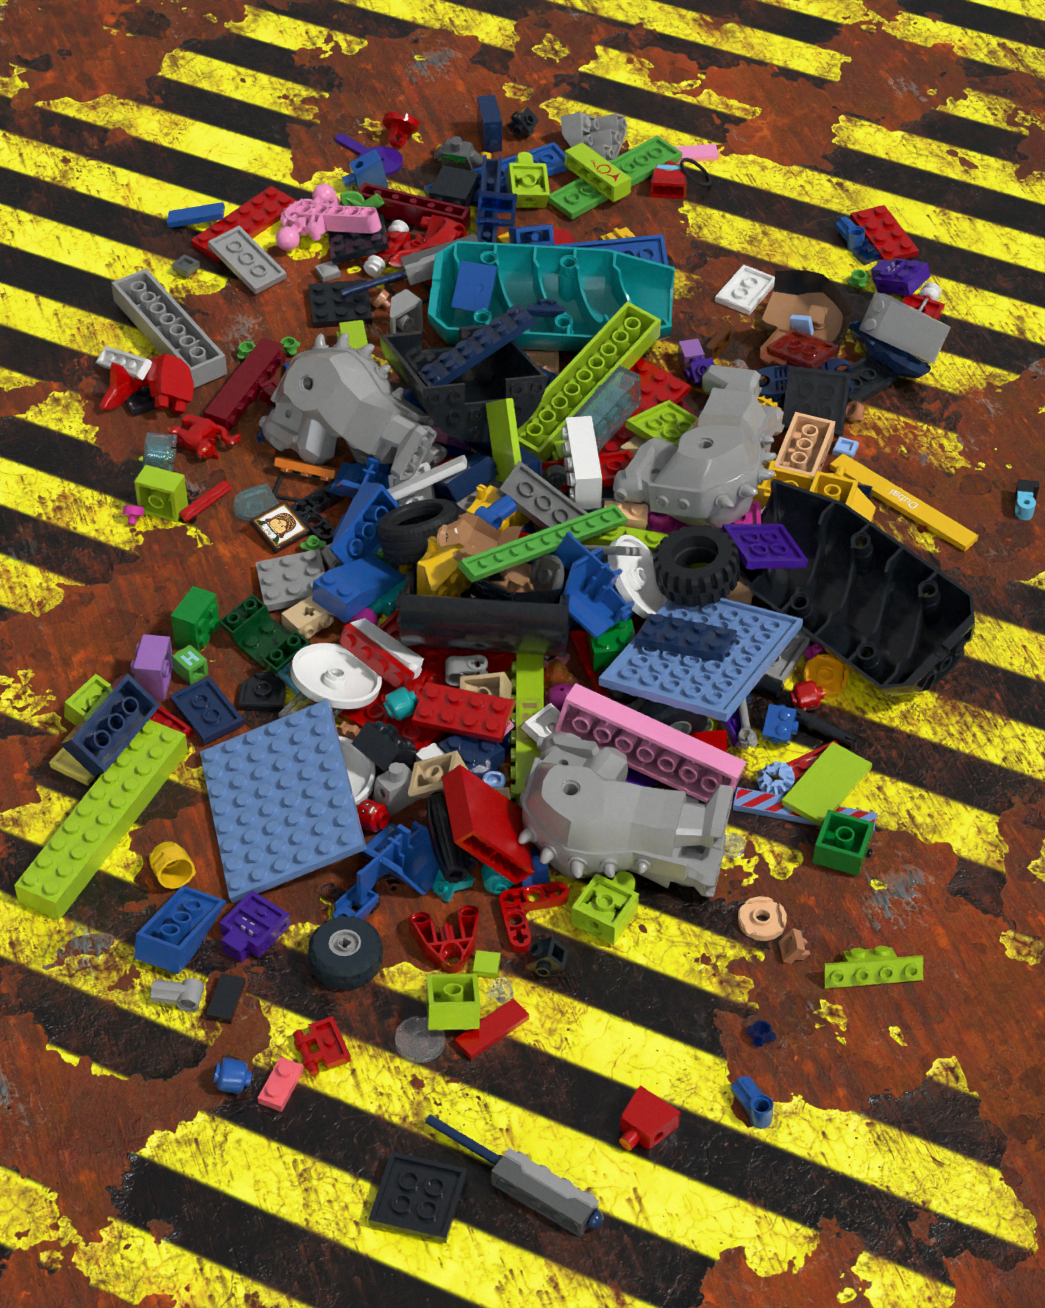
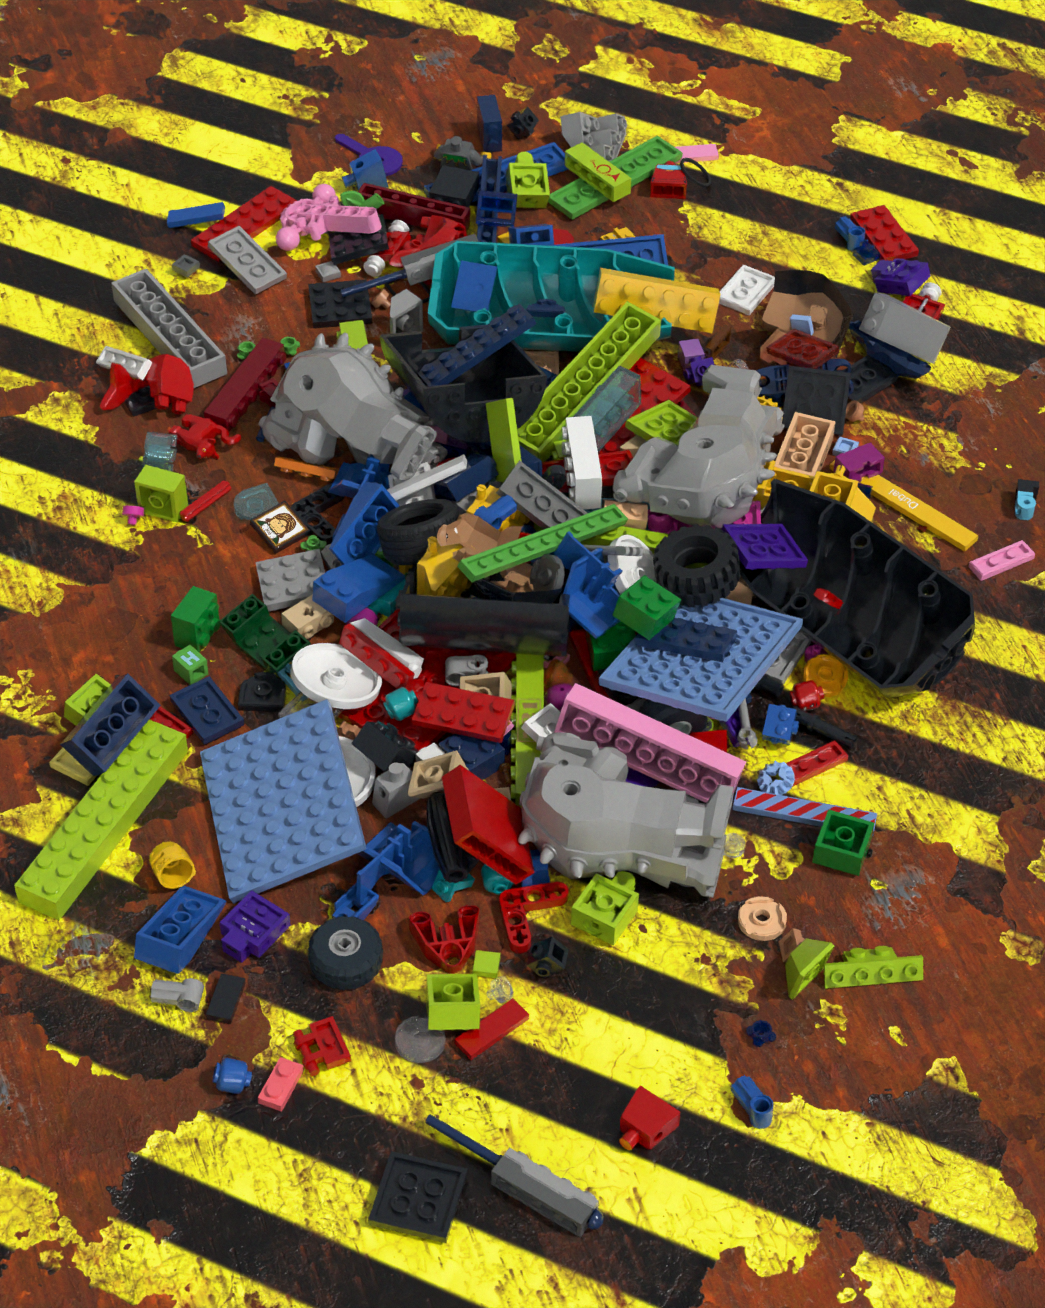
medium lavender brick [131,634,174,701] -> none
black piece [271,471,329,504] -> none
red head [356,799,390,833] -> none
red tile [382,111,419,147] -> none
medium blue tile [482,771,506,788] -> none
lime tile [781,742,872,827] -> none
bright green plate [848,269,870,288] -> none
none -> yellow brick [593,268,721,333]
none -> green brick [612,575,681,640]
none -> lime slope [785,938,834,1000]
none -> red tile [813,588,843,609]
none -> magenta brick [833,442,885,483]
none -> bright pink tile [969,540,1035,581]

